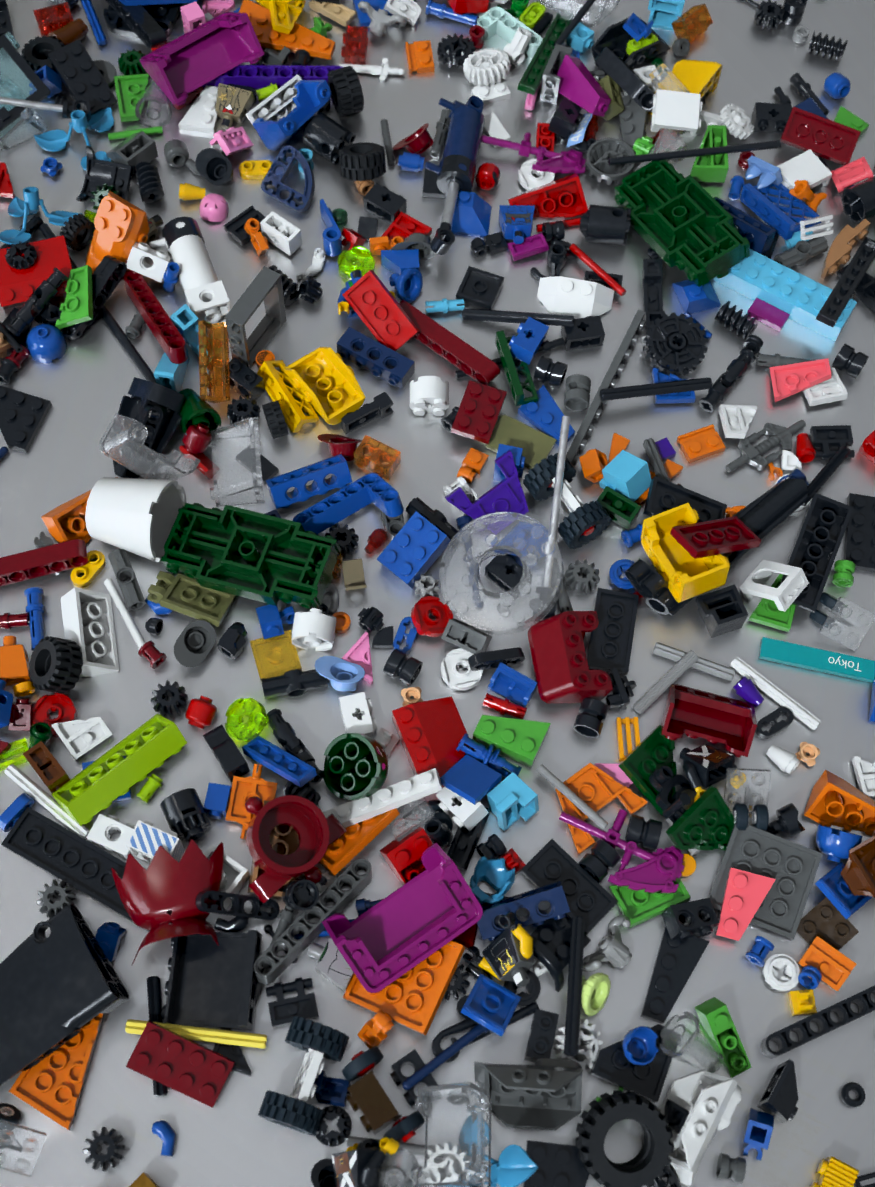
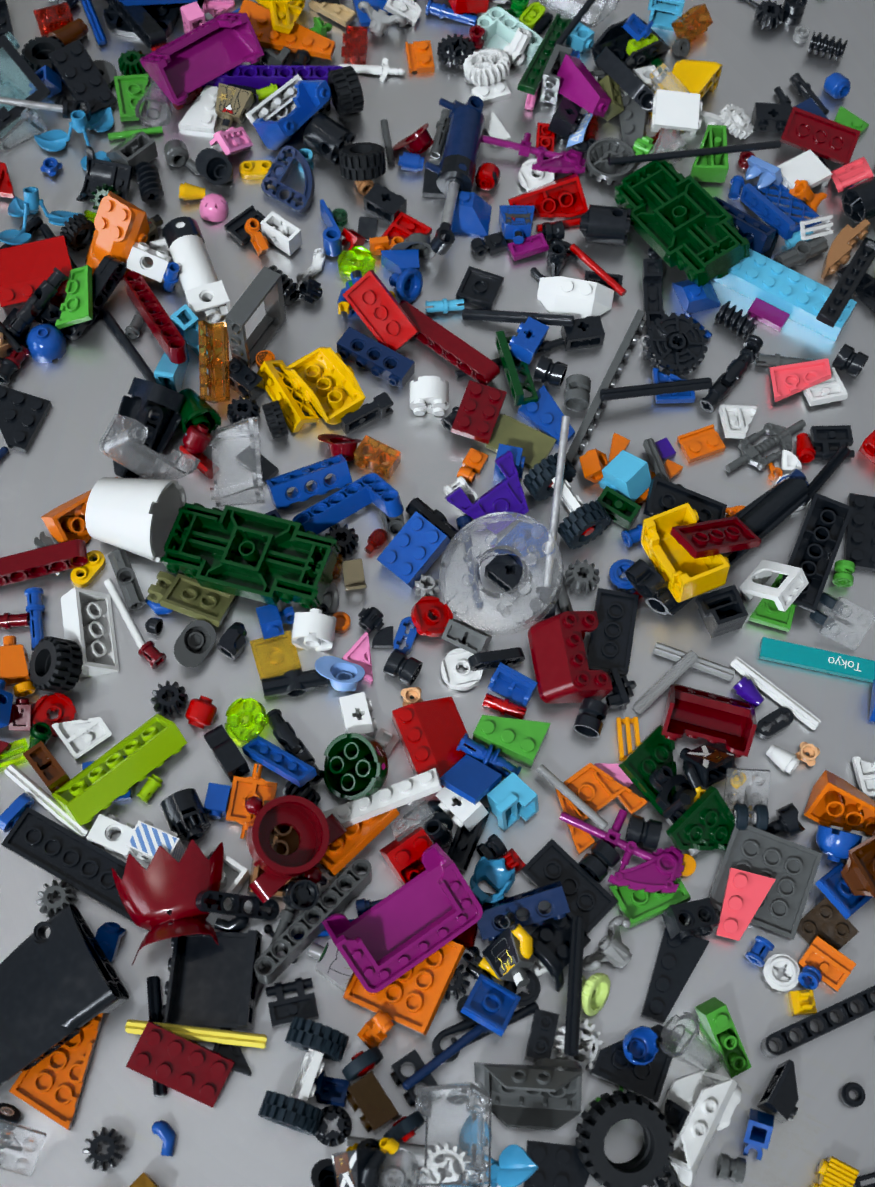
black gear [5,241,37,269] -> none

